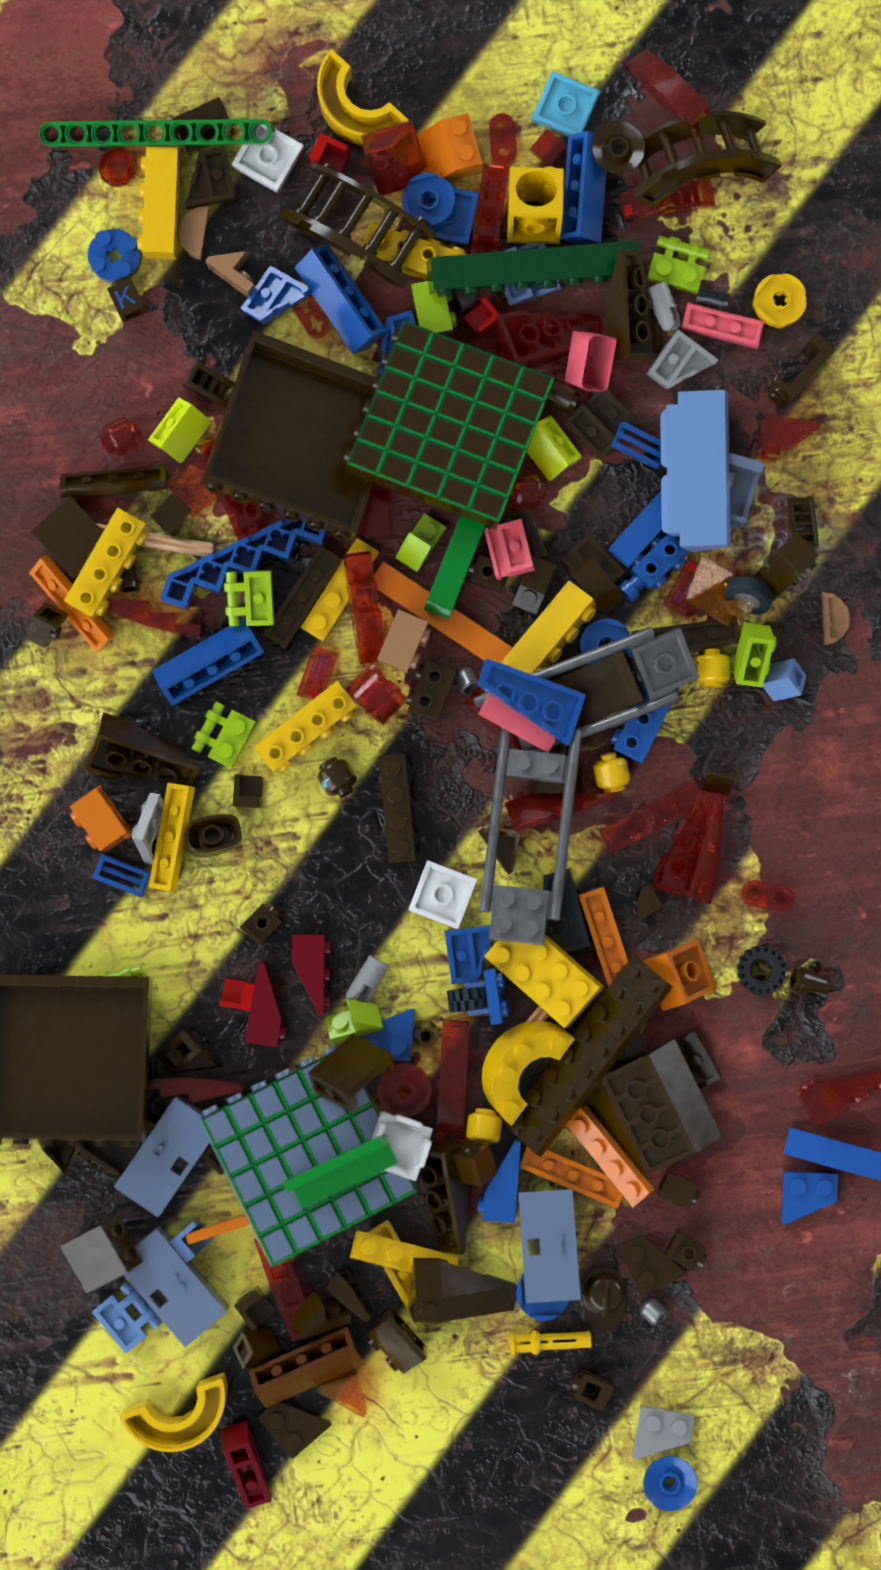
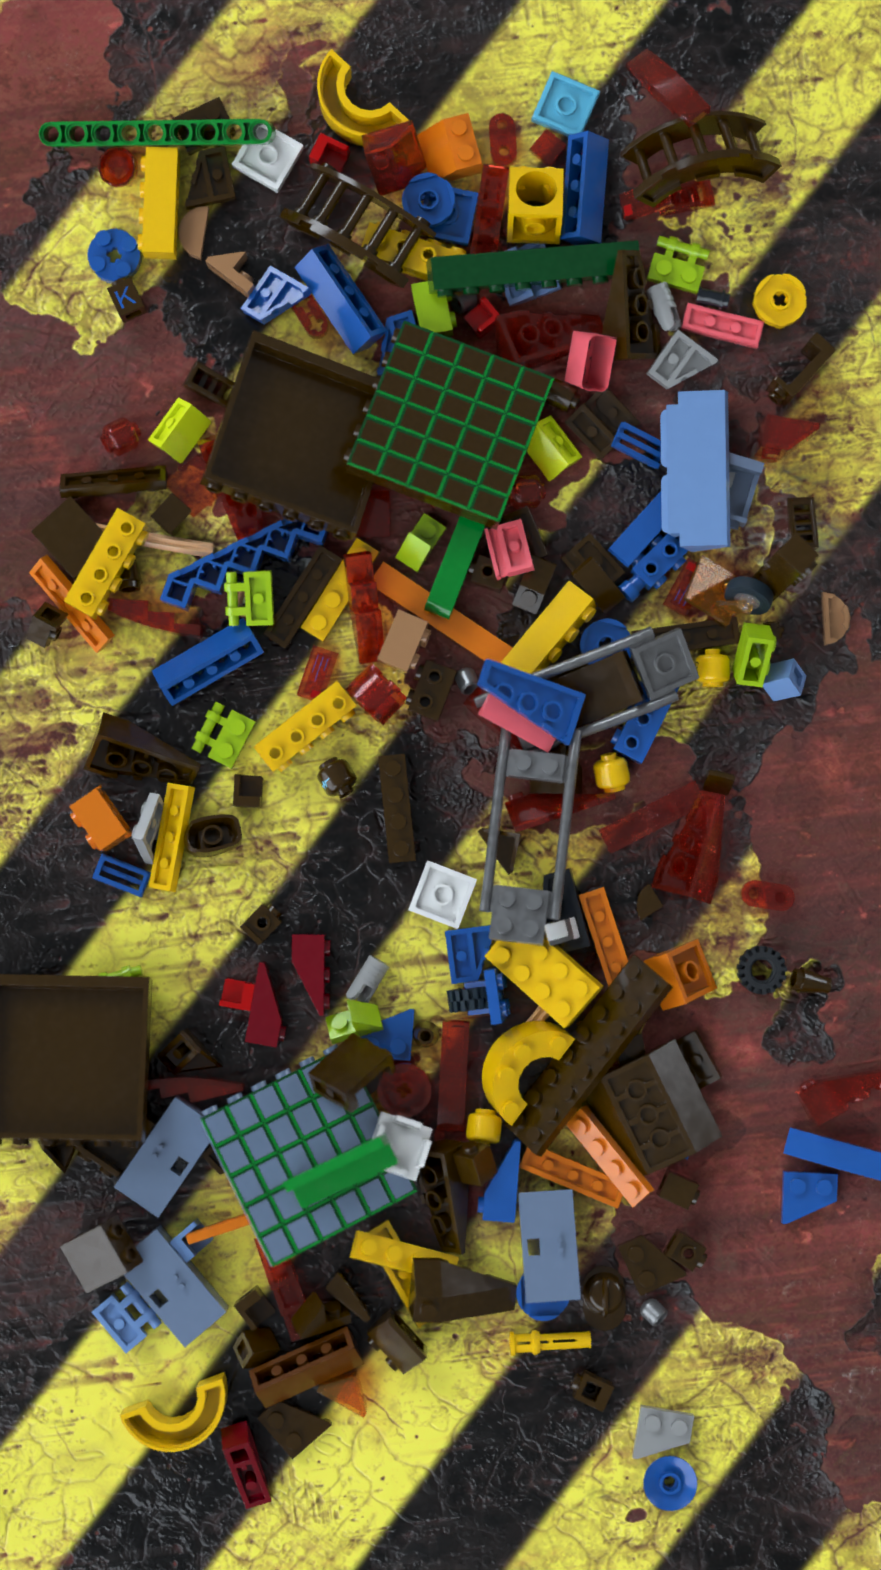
dark brown dish [592,120,645,174] -> none
none -> white sticker [544,917,580,946]

